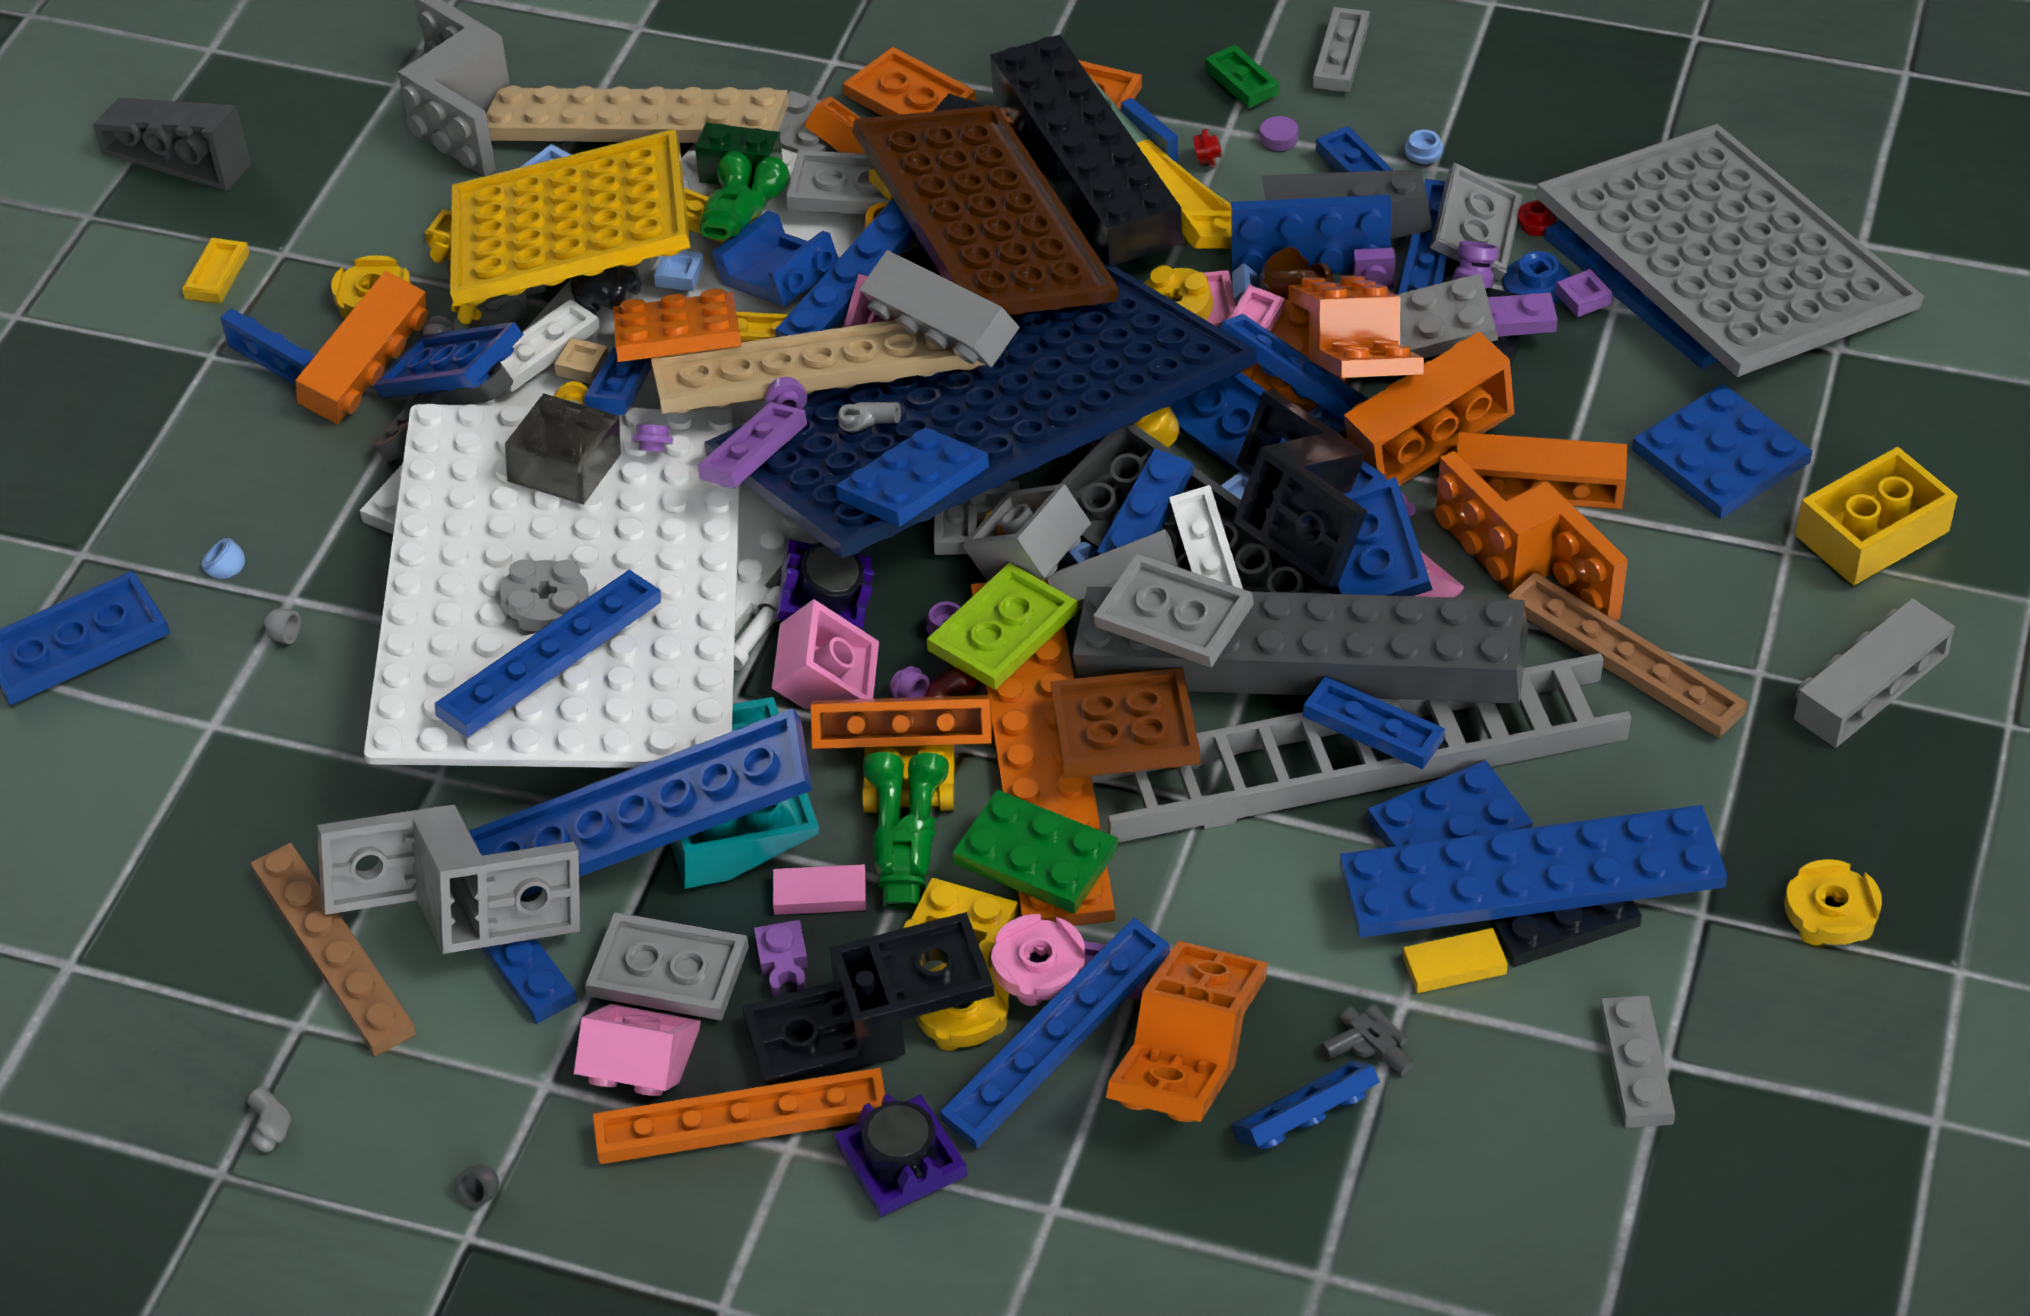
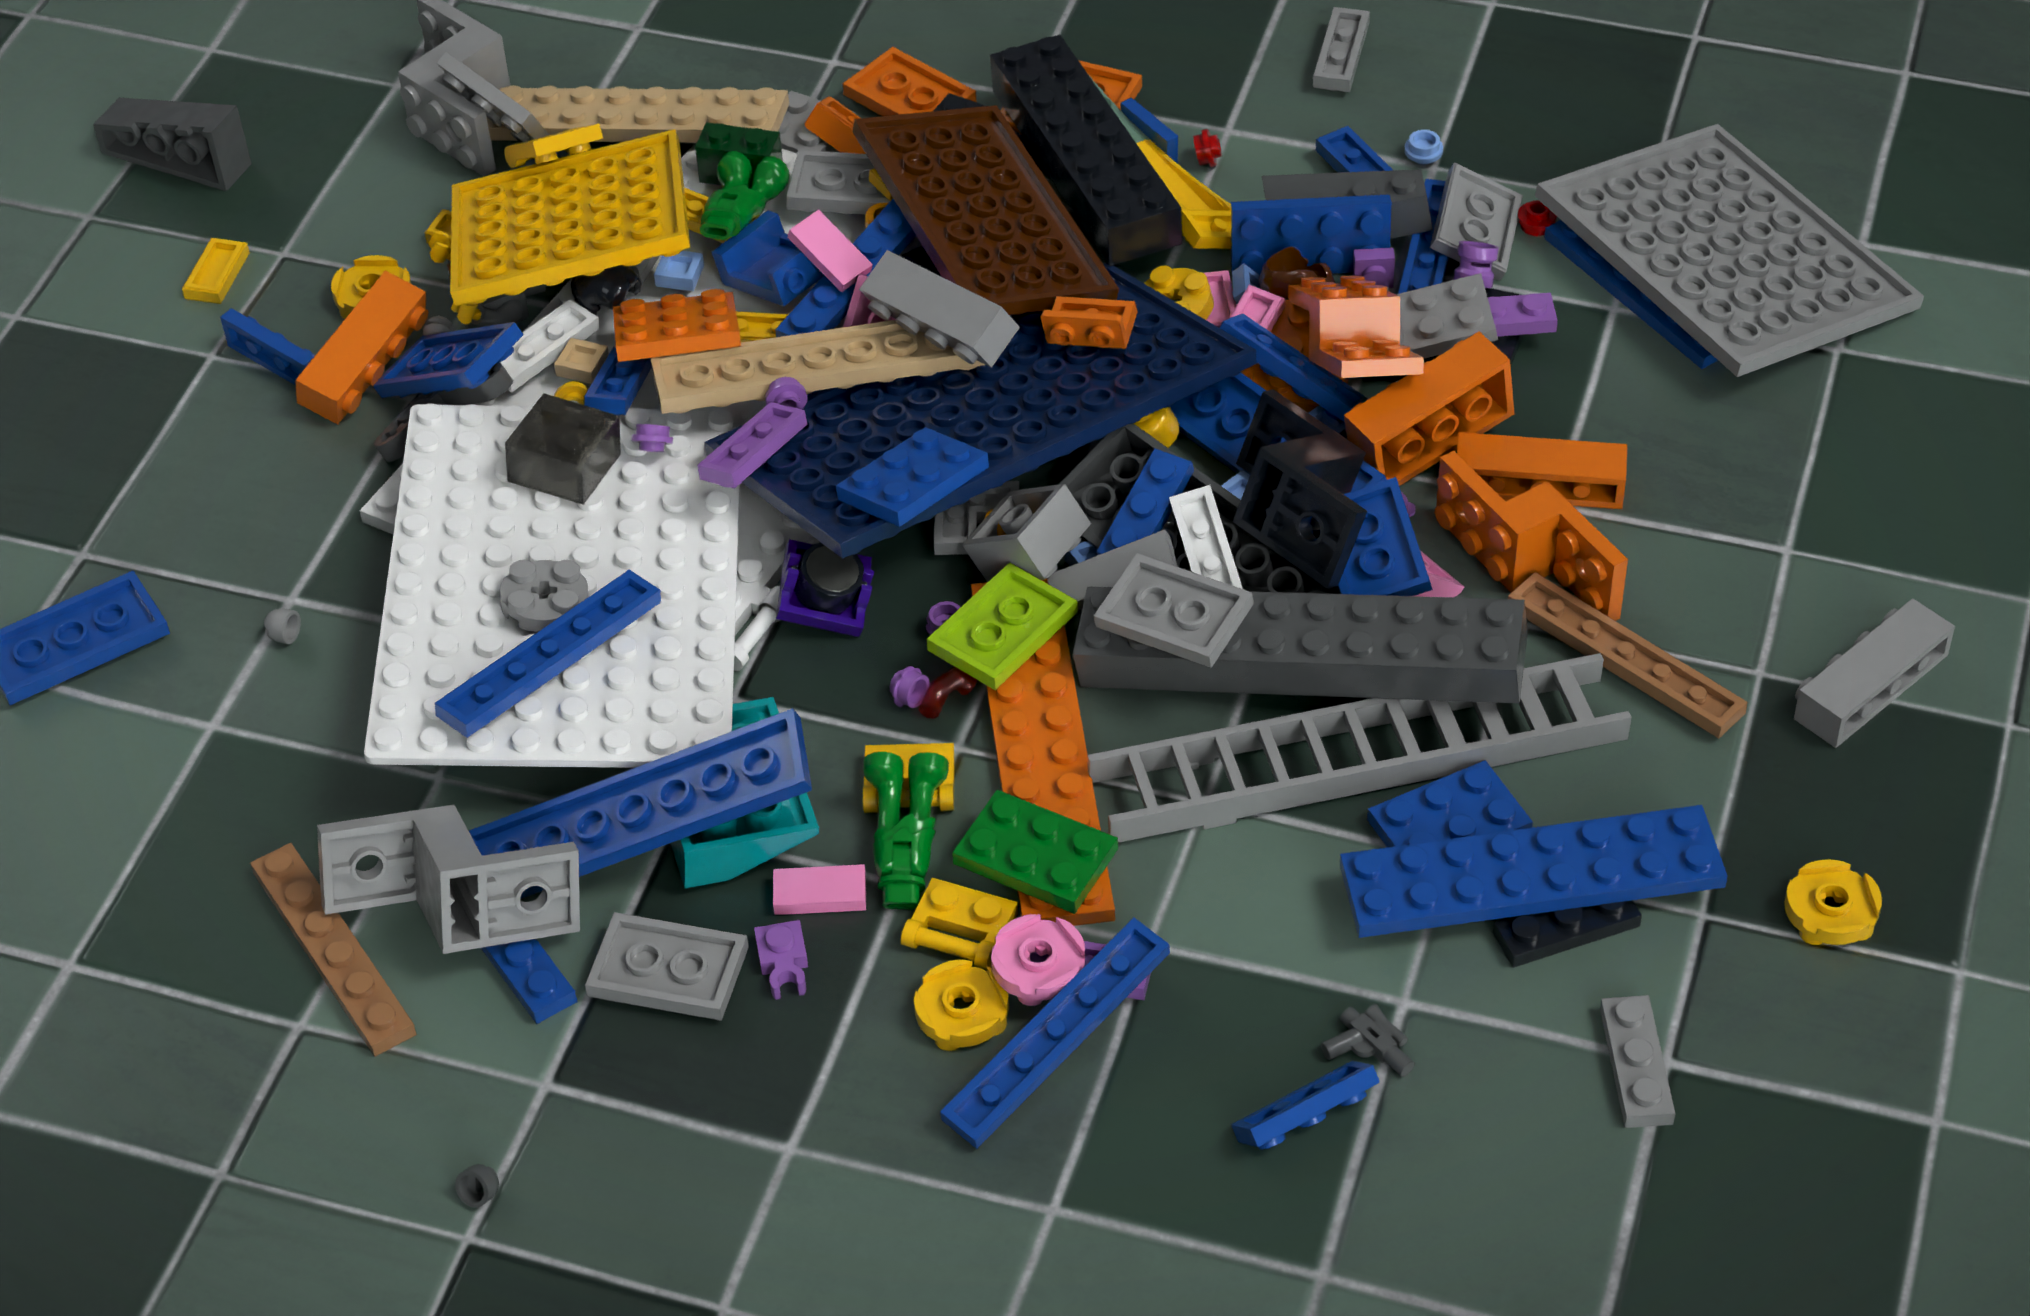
light blue piece [201,538,245,579] -> none
light grey arm [247,1087,291,1152] -> none
bright pink slope [574,1004,701,1096] -> none
orange plate [593,1068,885,1164] -> none
black bracket [742,912,995,1086] -> none
bright pink slope [772,599,879,709] -> none
orange brick [810,695,992,749] -> none
piece [834,1094,967,1217] -> none
light grey arm [837,402,901,433] -> none
dark orange plate [1050,667,1201,778] -> none
orange bracket [1106,940,1269,1122] -> none
green plate [1205,44,1279,109] -> none
medium lavender tile [1260,116,1298,151] -> none
blue plate [1303,676,1445,770] -> none
yellow tile [1402,928,1508,994] -> none
blue piece [1501,251,1571,304] -> none
medium lavender plate [1555,269,1612,318] -> none
blue plate [1632,383,1812,519] -> none
yellow brick [1795,446,1958,586] -> none
none -> light grey plate [436,51,549,143]
none -> yellow plate [504,123,603,169]
none -> bright pink tile [788,210,873,293]
none -> orange bracket [1041,296,1138,349]

